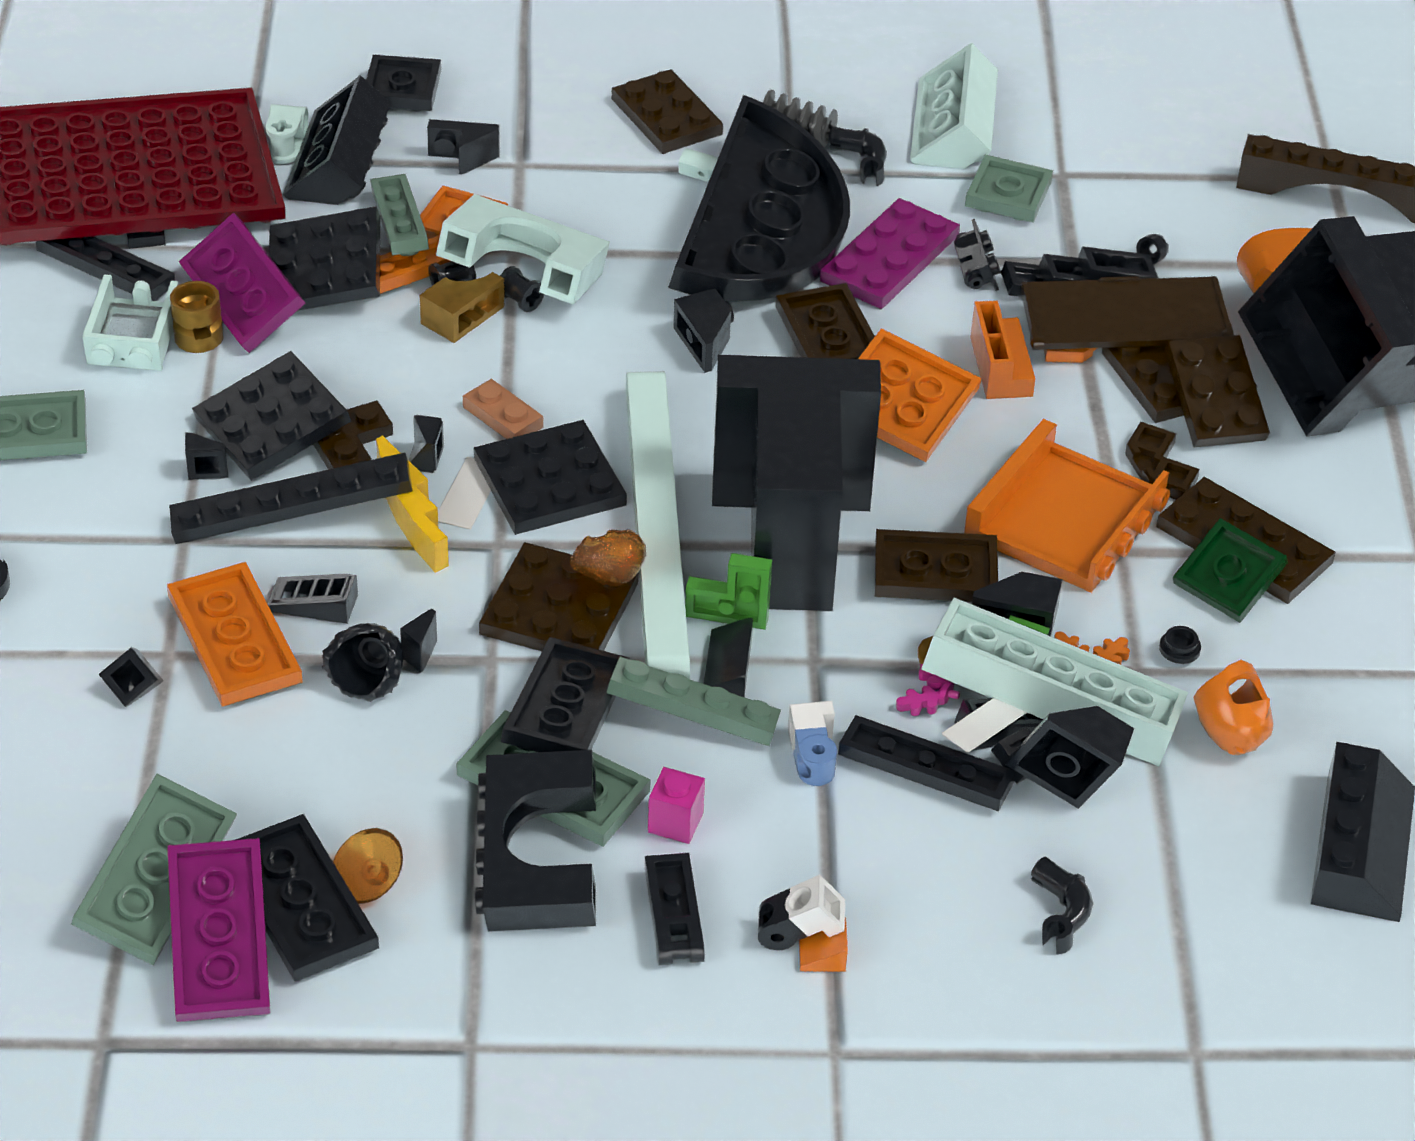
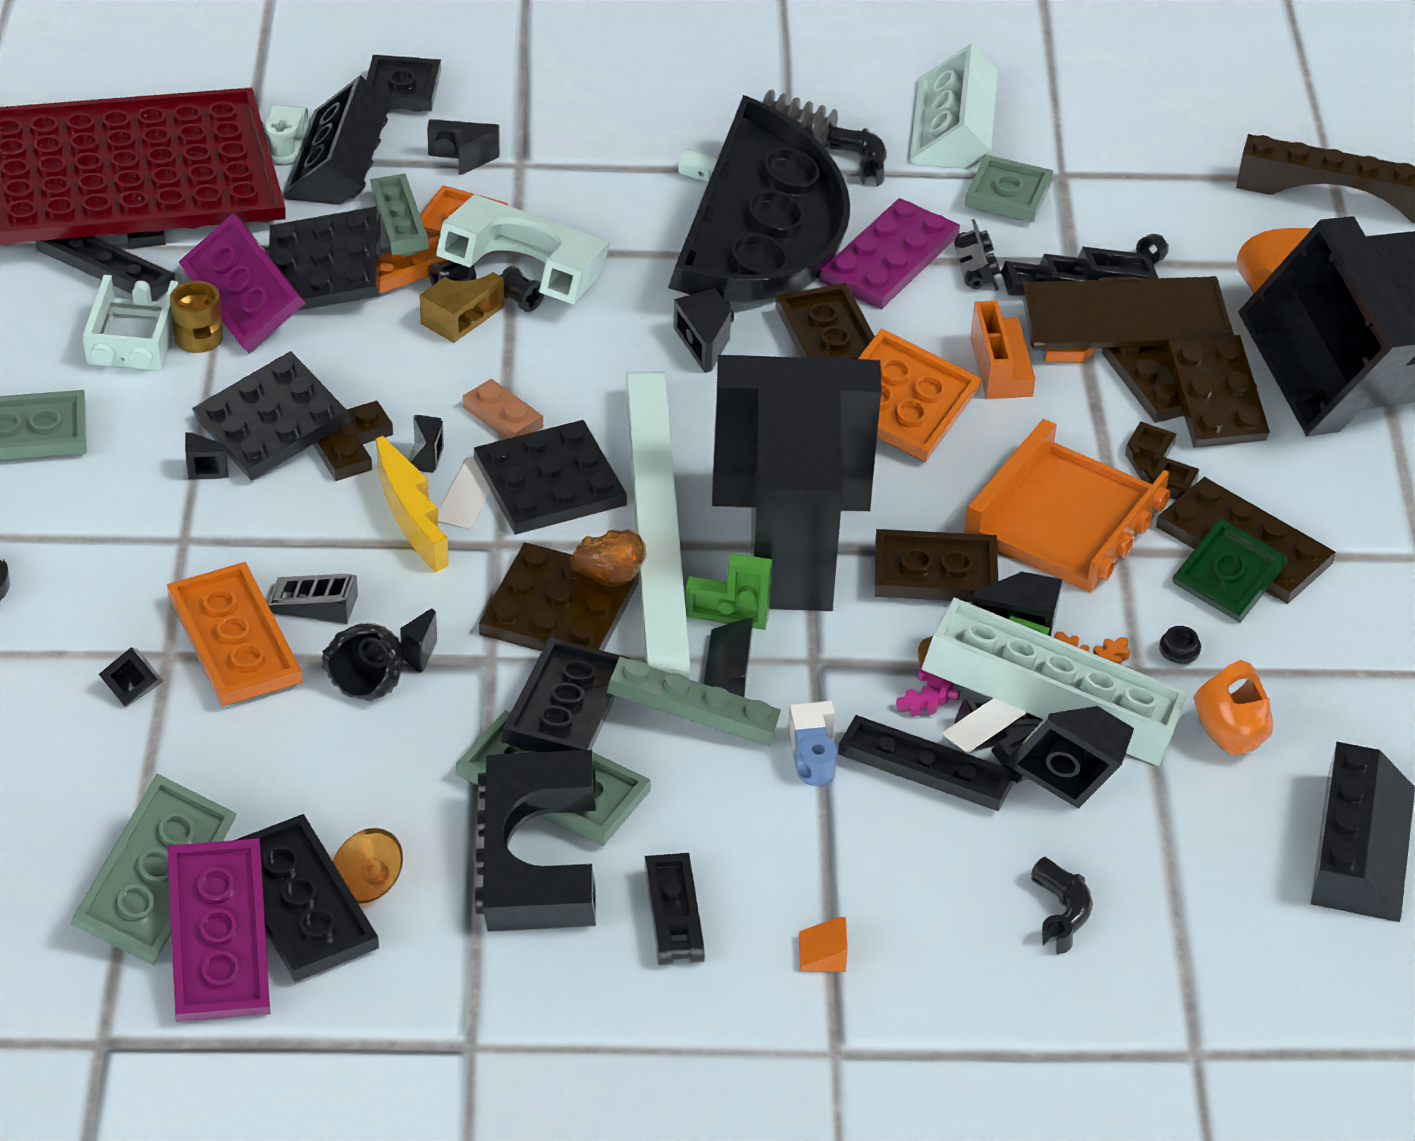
black plate [169,452,413,544] -> none
dark brown plate [611,69,723,154] -> none
dark pink brick [648,767,705,844] -> none
leg [758,874,845,950] -> none

